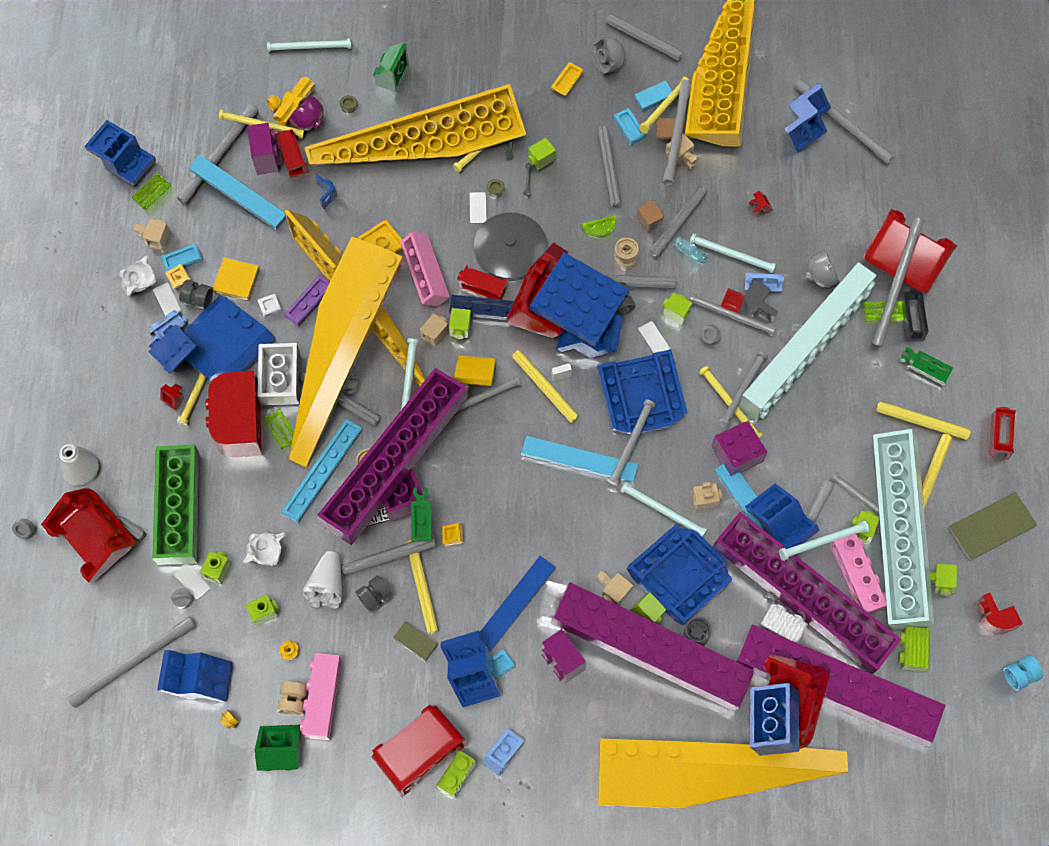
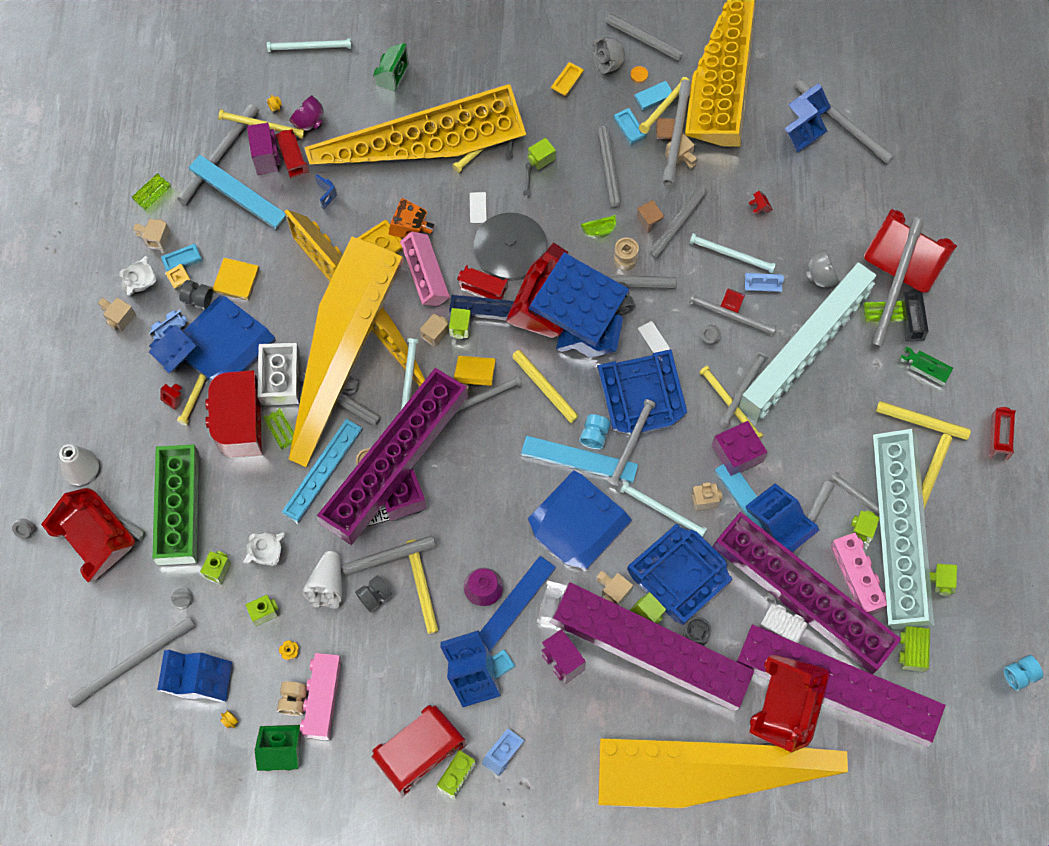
blue bracket [85,120,156,186] -> none
white sticker [153,282,181,316] -> none
white sticker [173,564,211,600] -> none
white tile [258,294,282,318] -> none
yellow piece [273,77,315,126] -> none
medium lavender tile [284,275,330,327] -> none
olive tile [340,95,358,113] -> none
olive tile [393,622,438,662] -> none
green plate [411,487,432,542] -> none
yellow tile [442,523,463,546] -> none
olive tile [487,179,505,198] -> none
white tile [552,363,572,382] -> none
lime brick [662,292,693,325] -> none
clear light blue axle [673,237,709,264] -> none
dark grey brick [744,279,778,322] -> none
blue brick [750,683,799,756] -> none
light aqua bar [779,521,869,561] -> none
olive tile [948,492,1037,561] -> none
red brick [978,593,1023,634] -> none
none -> tan brick [98,297,136,331]
none -> orange torso [388,198,435,238]
none -> magenta cone [464,568,503,606]
none -> blue wedge [528,470,632,571]
none -> medium azure wheel [579,414,611,449]
none -> light orange piece [630,66,648,83]

